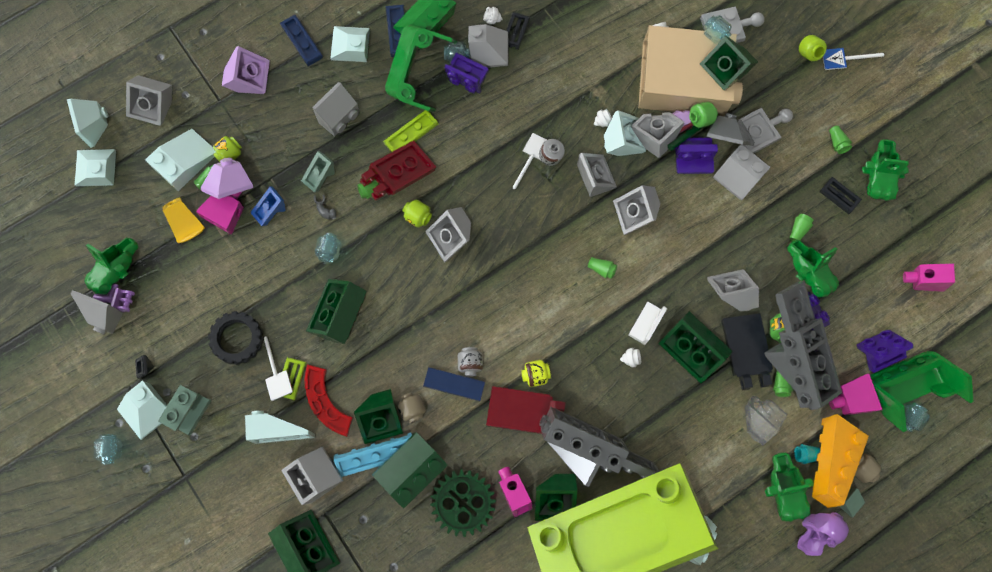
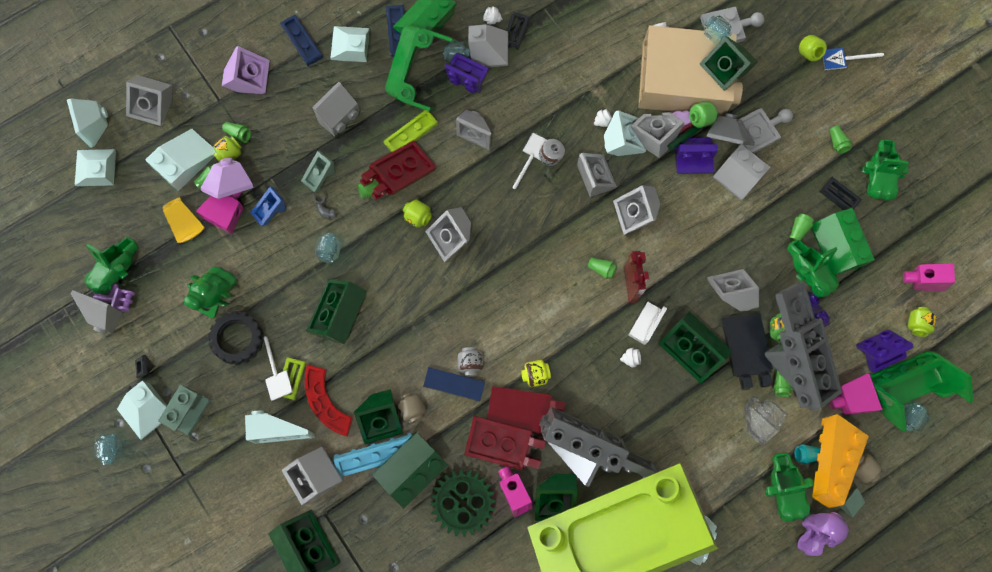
none -> green piece [184,267,238,319]
none -> bright green cone [222,121,251,143]
none -> light grey slope [456,110,491,150]
none -> dark red tile [464,416,546,471]
none -> dark red tile [623,251,649,304]
none -> green slope [811,208,875,275]
none -> lime head [908,307,936,337]

